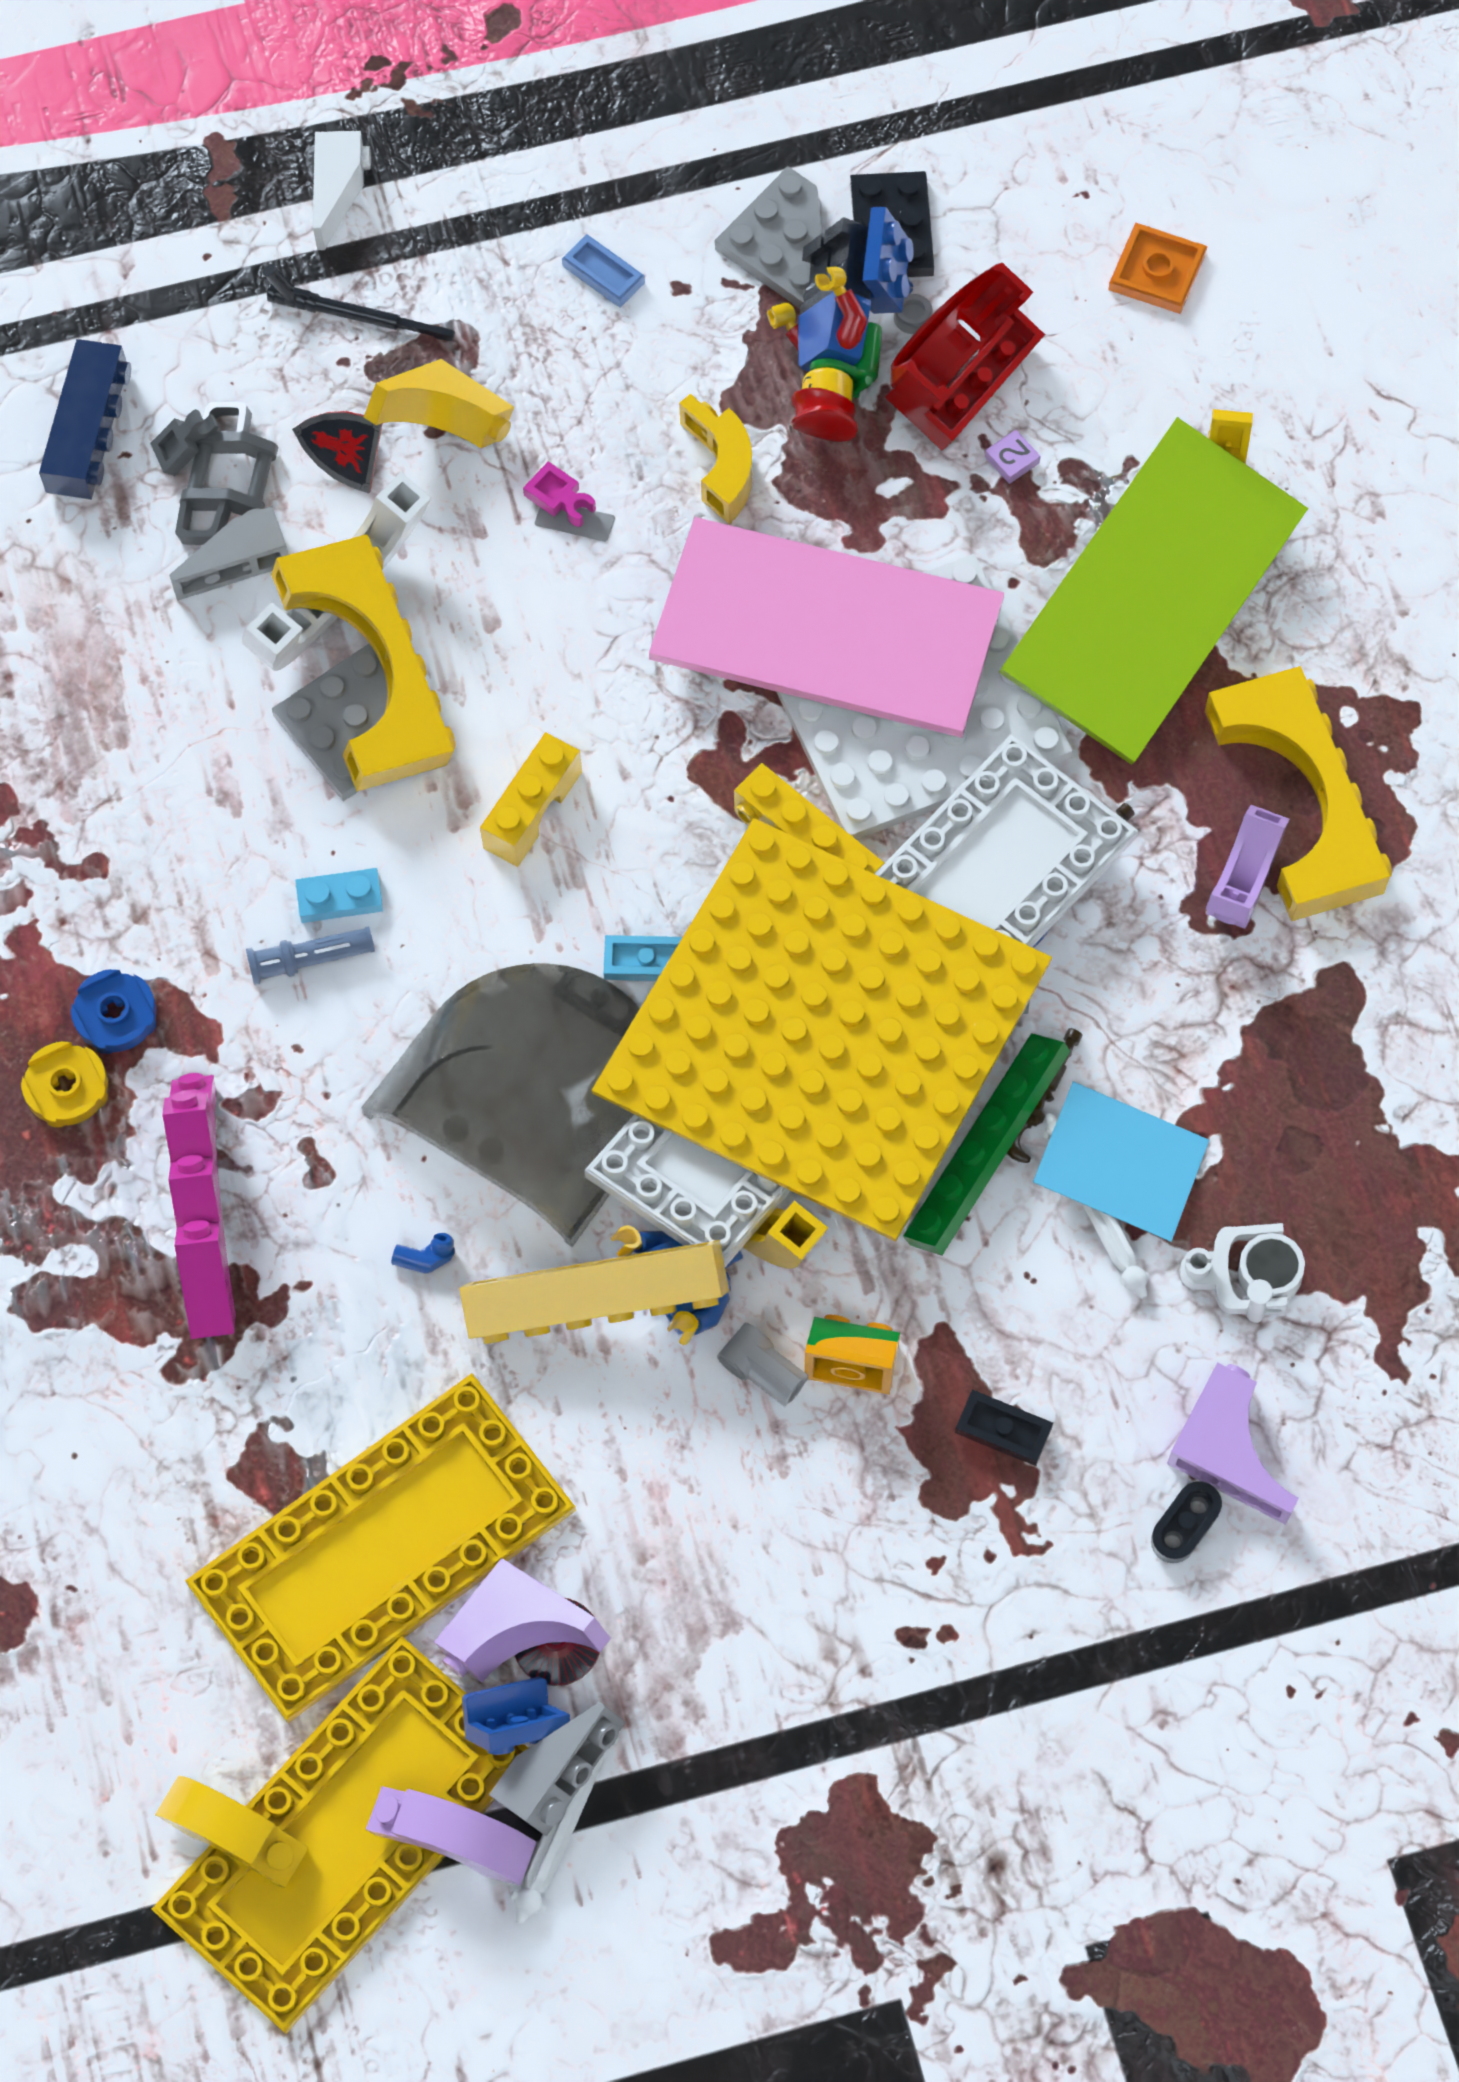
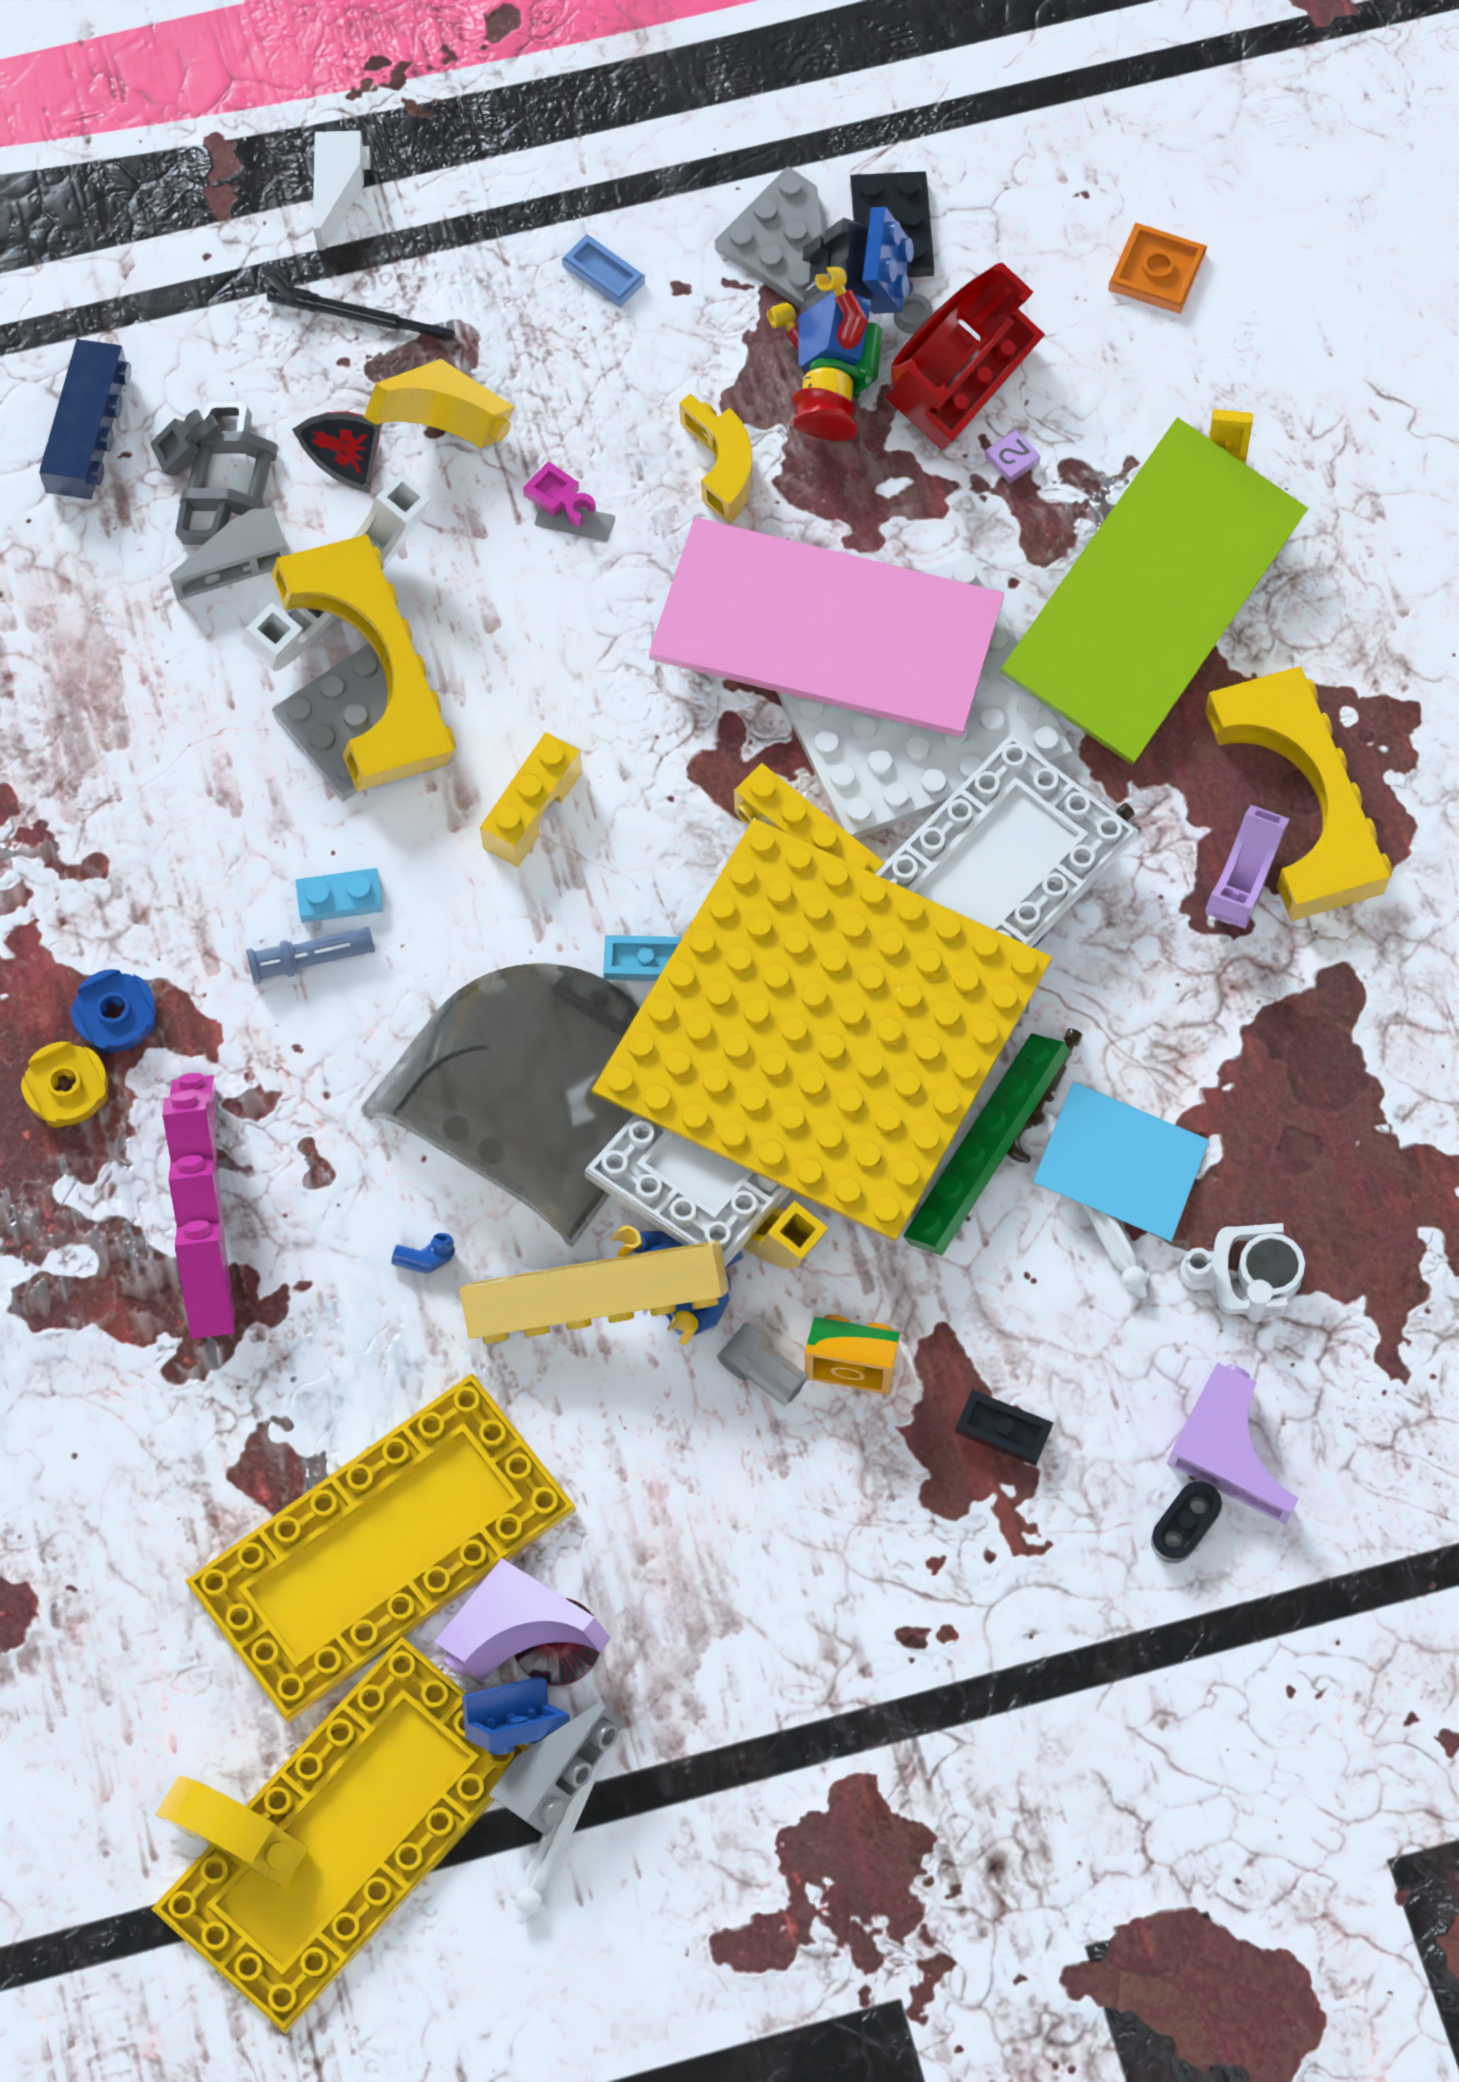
lavender arch [366,1786,536,1886] -> none

